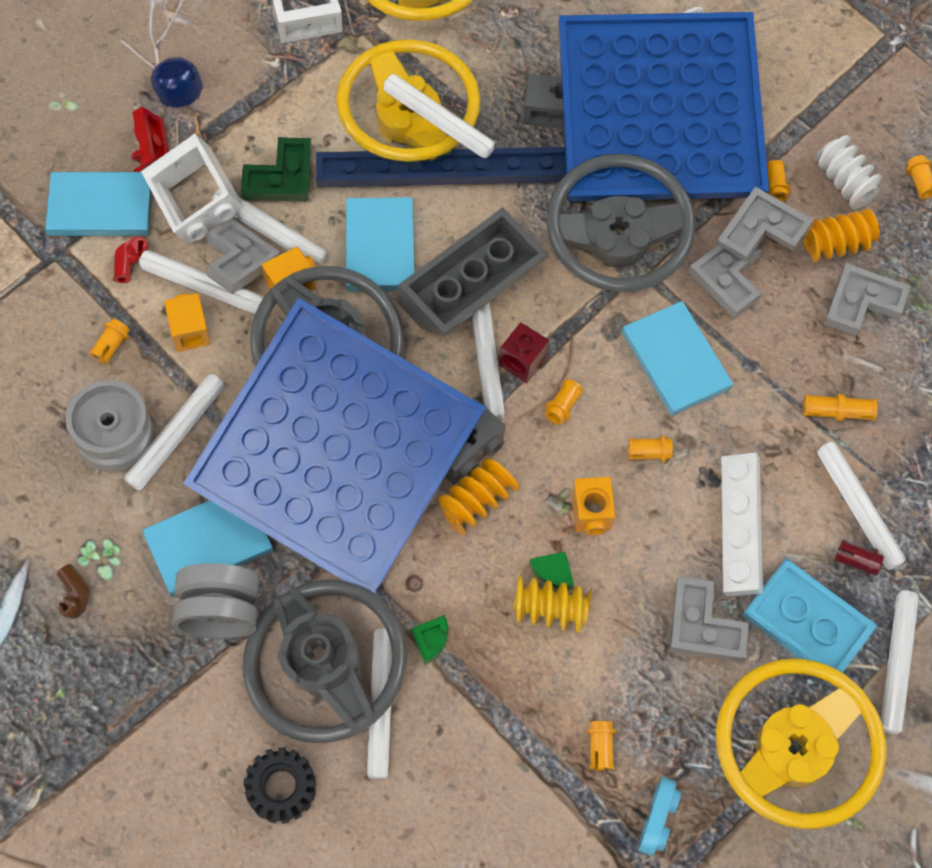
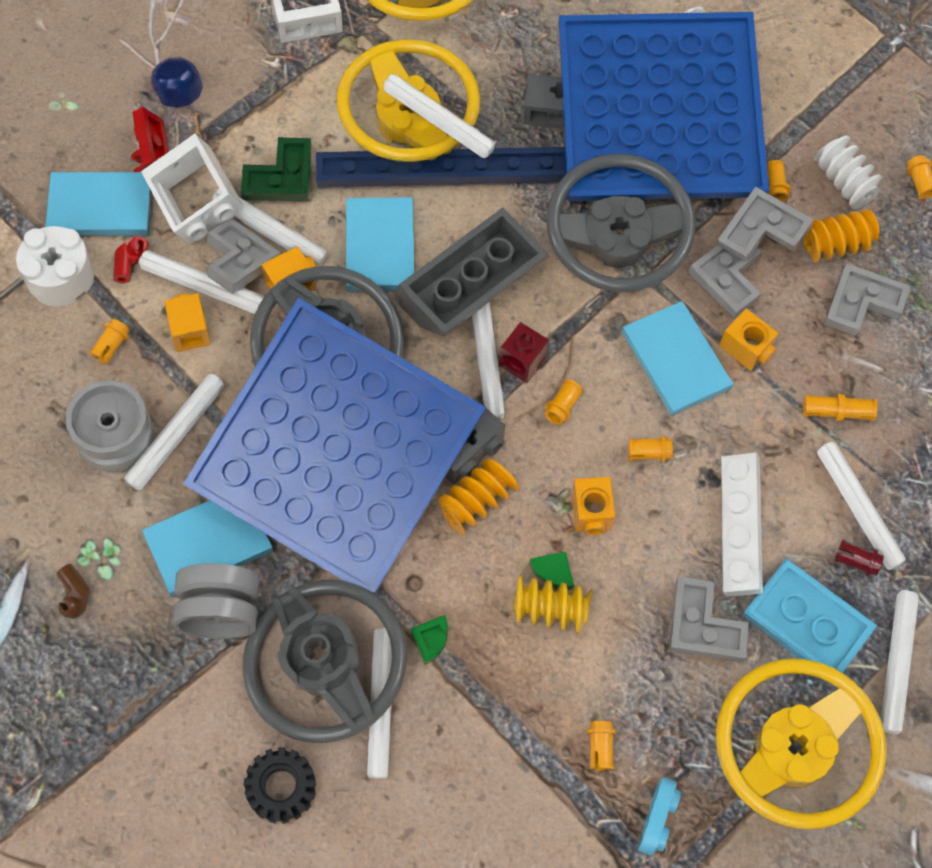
none -> white brick [16,226,94,307]
none -> light orange brick [719,308,779,371]

